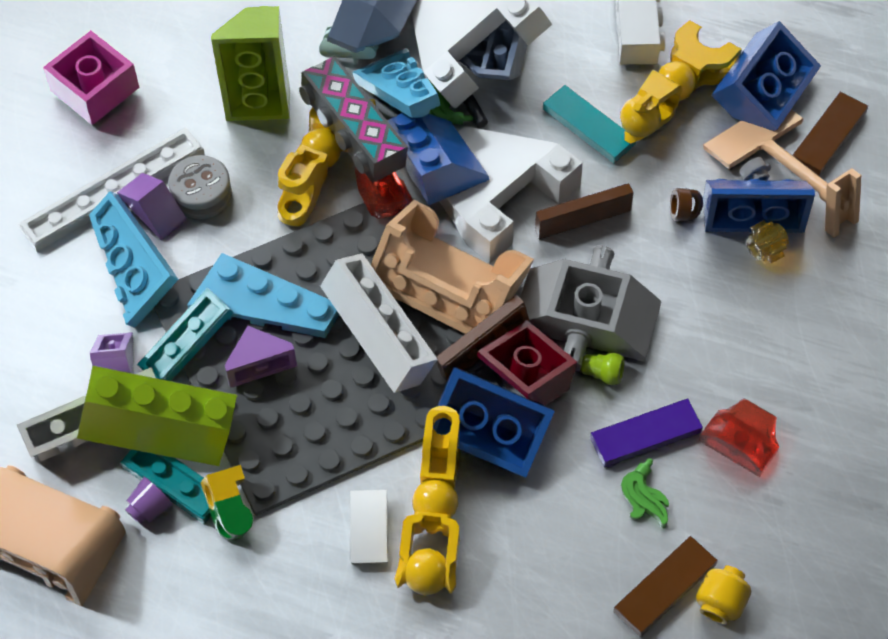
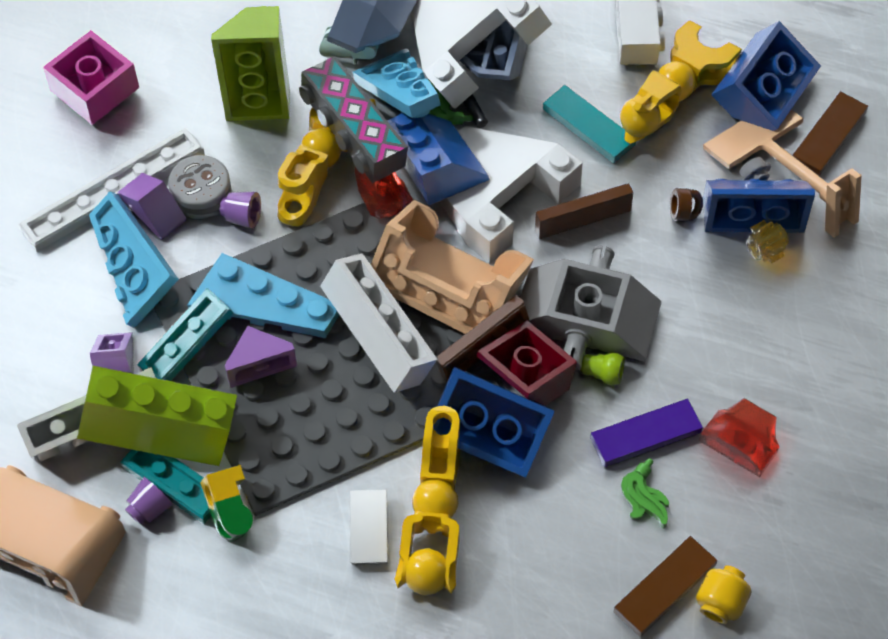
none -> medium lavender hat [220,192,261,229]

